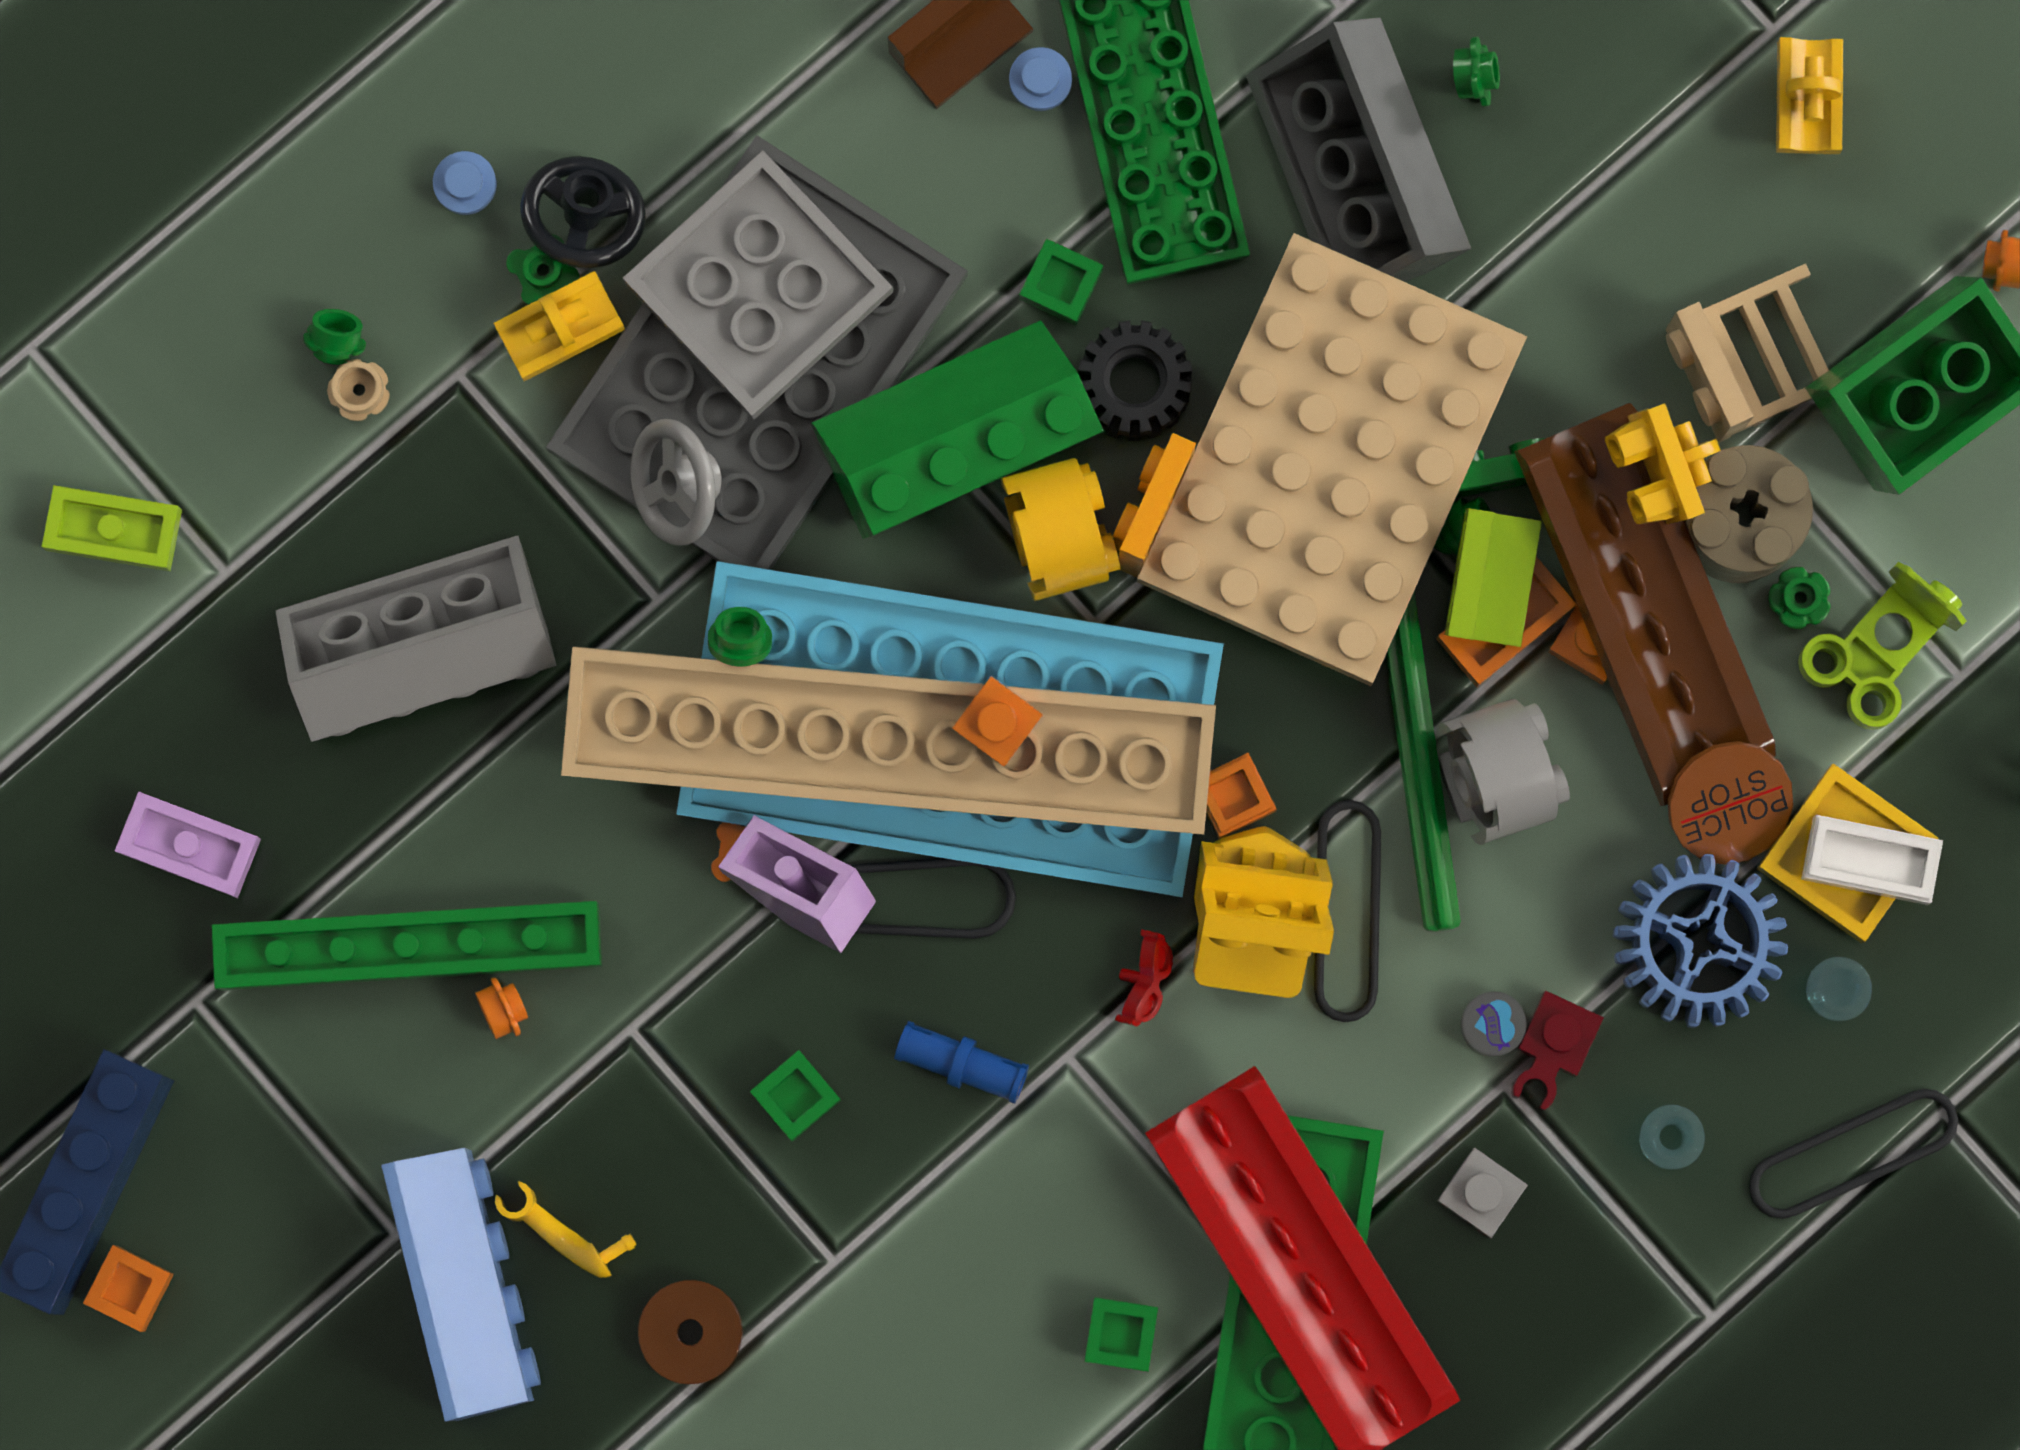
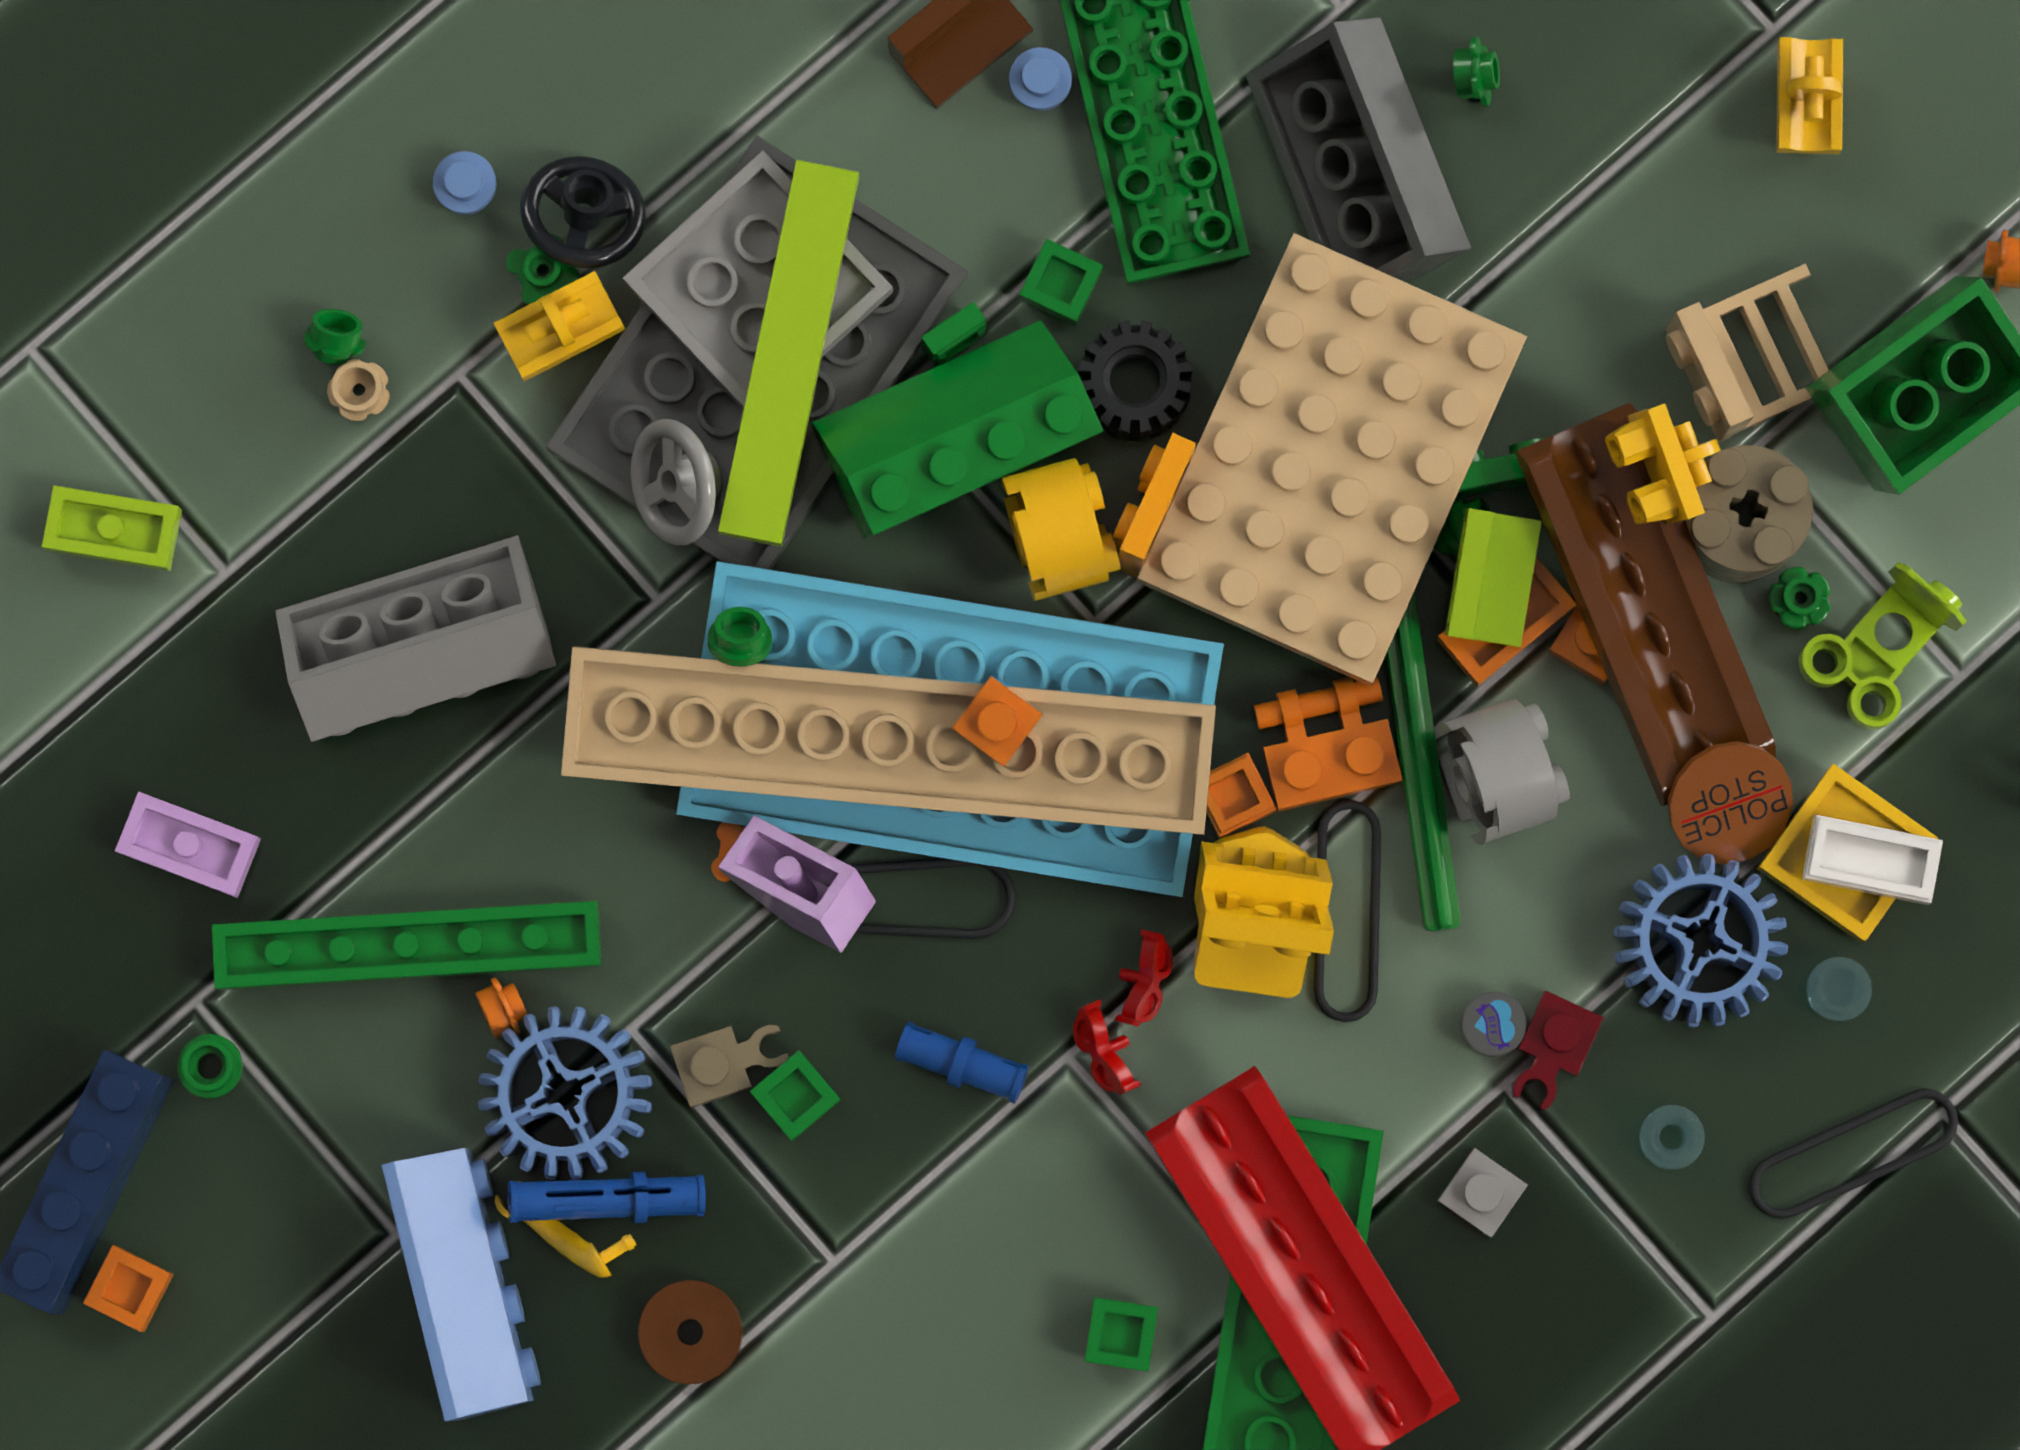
none -> green plate [177,1034,243,1099]
none -> medium blue gear [478,1006,653,1180]
none -> blue pin [507,1171,706,1224]
none -> dark tan plate [670,1025,790,1108]
none -> lime tile [718,160,860,547]
none -> green tile [921,301,987,367]
none -> red piece [1073,999,1142,1095]
none -> orange plate [1253,676,1403,812]

